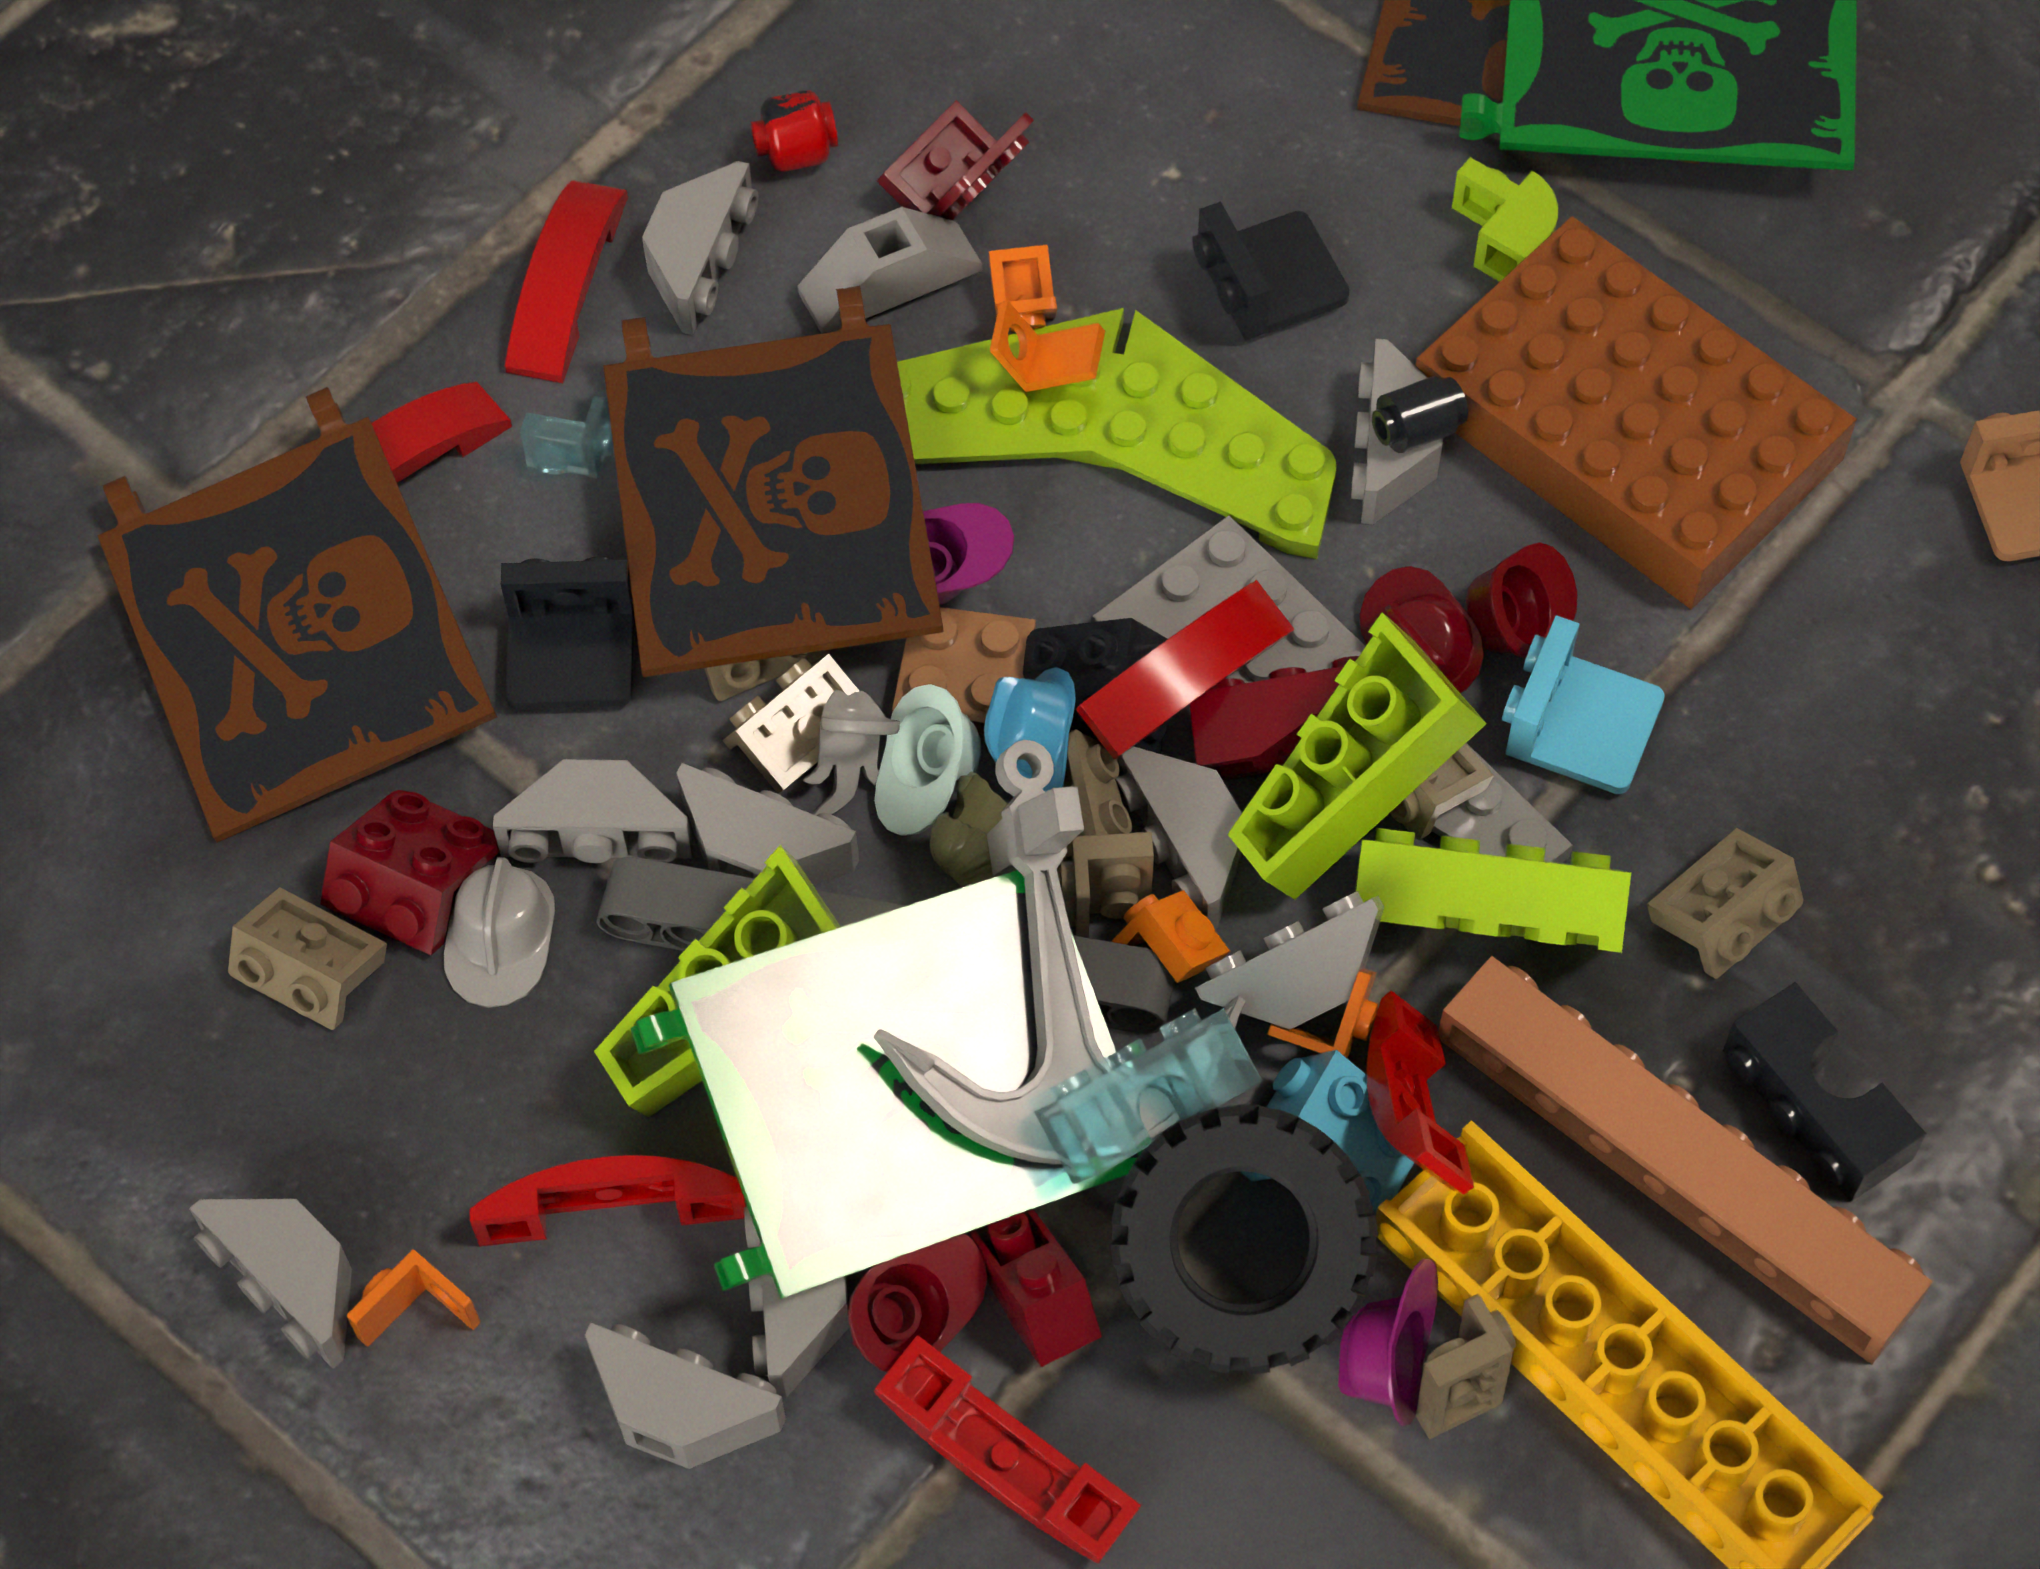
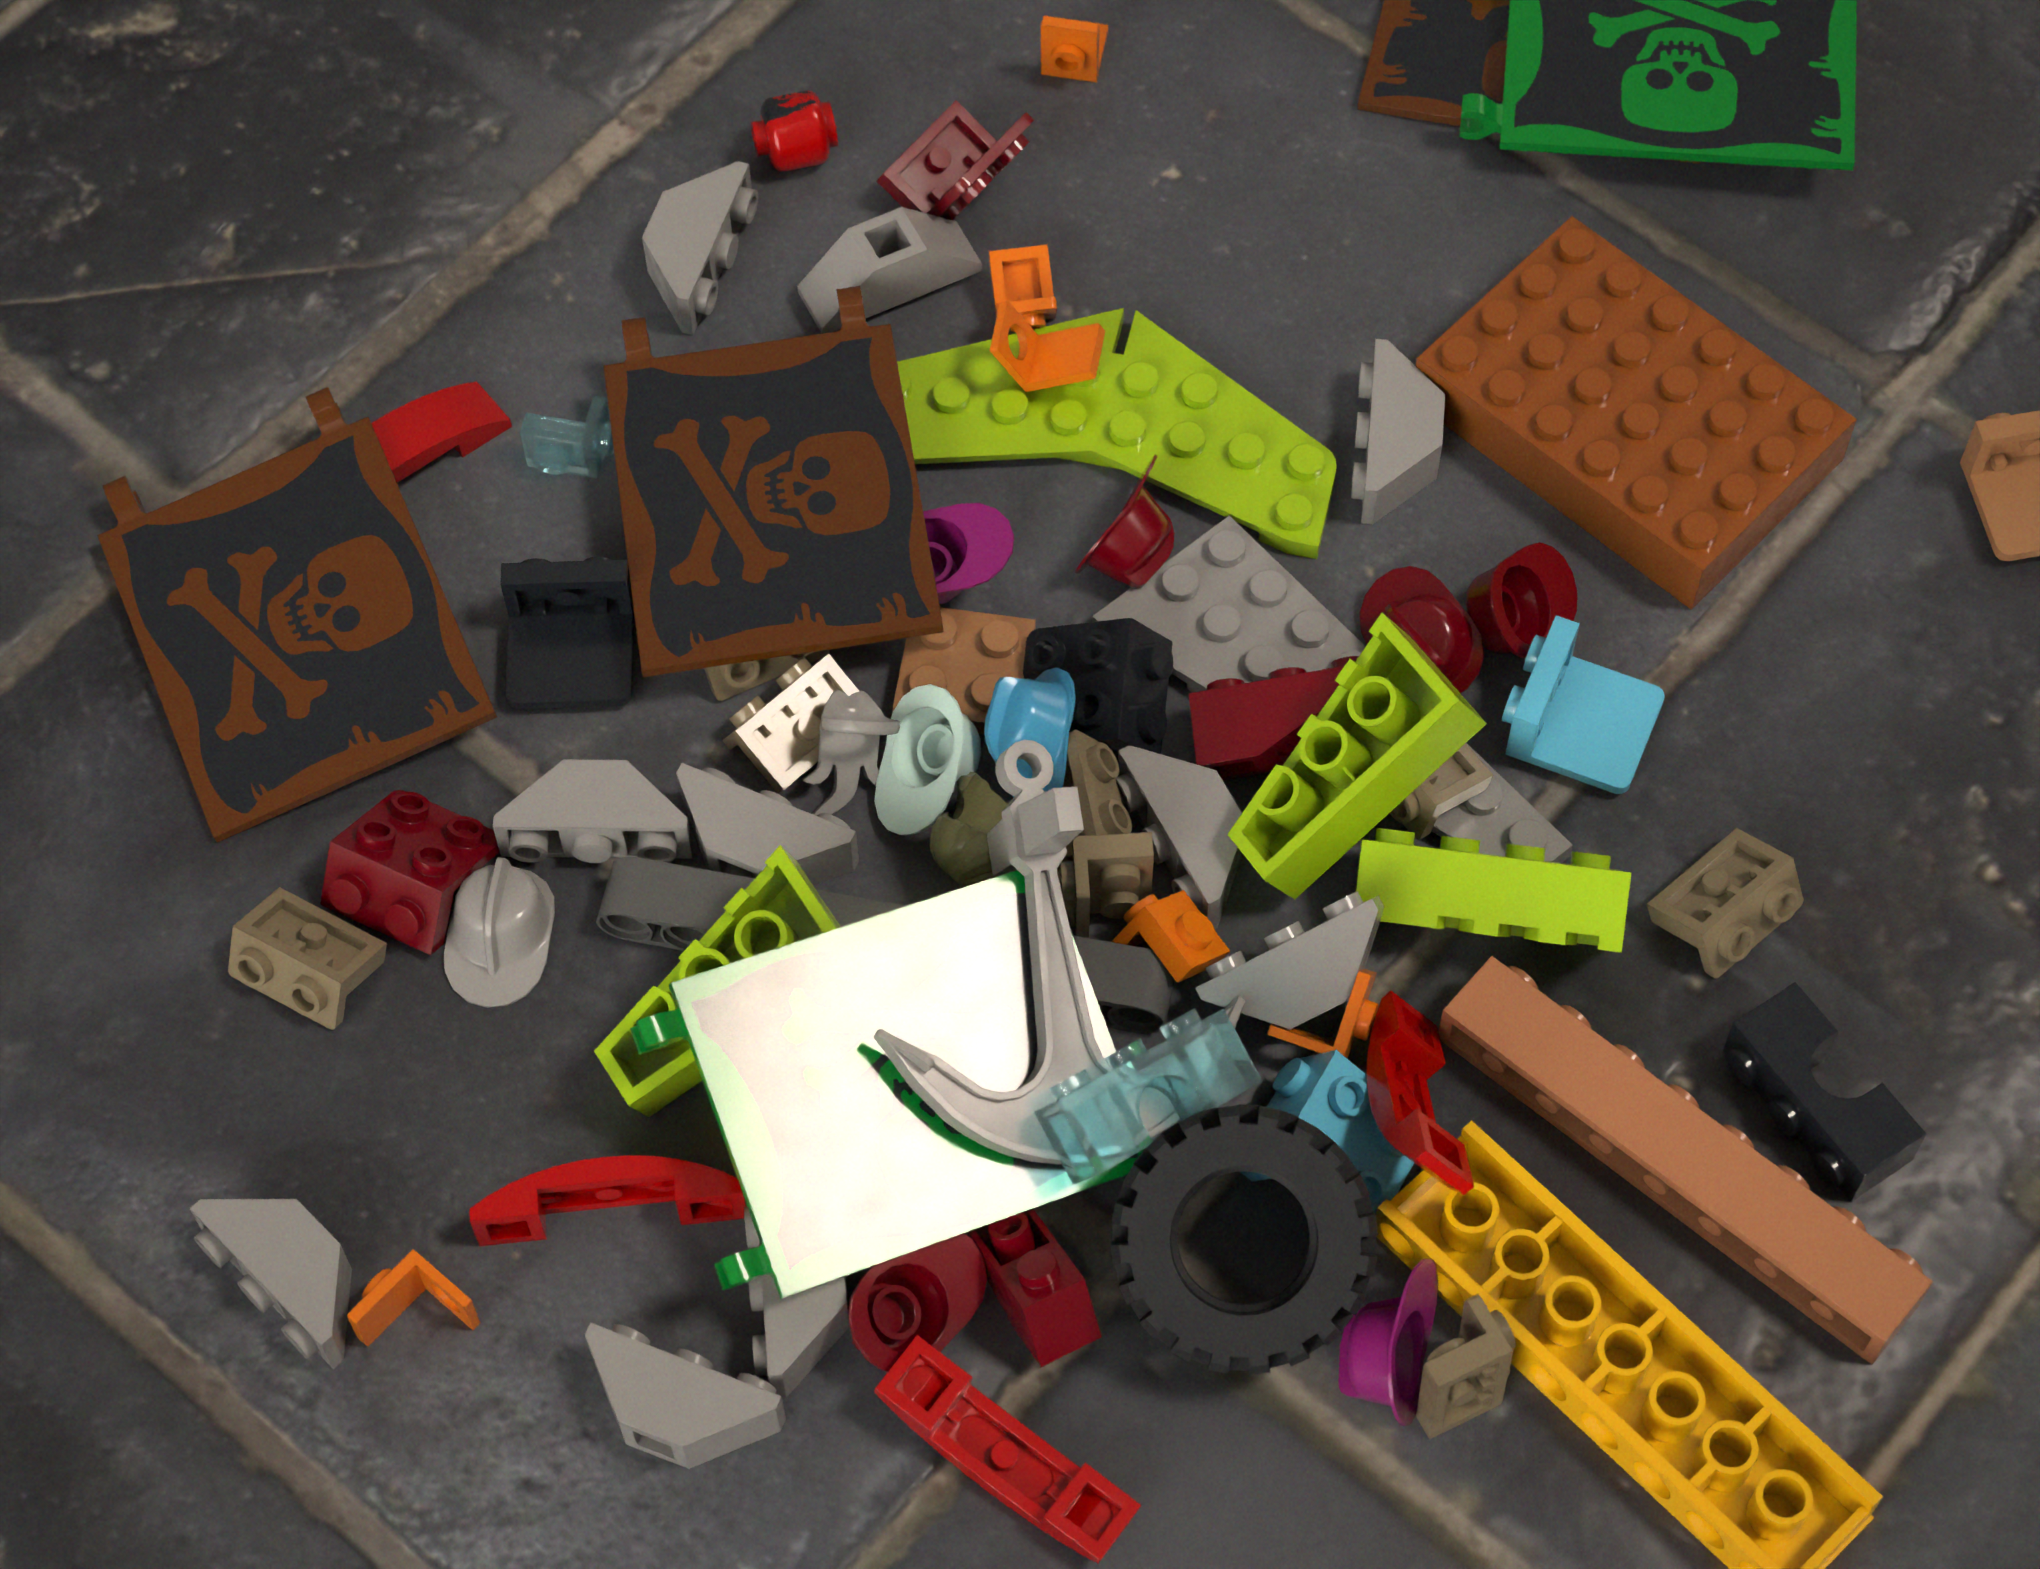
red slope [505,180,628,383] -> none
red slope [1076,580,1295,760] -> none
black bracket [1192,202,1350,340] -> none
black brick [1372,376,1468,453] -> none
lime brick [1452,157,1558,282] -> none
none -> orange bracket [1041,16,1108,83]
none -> dark red piece [1075,454,1175,588]

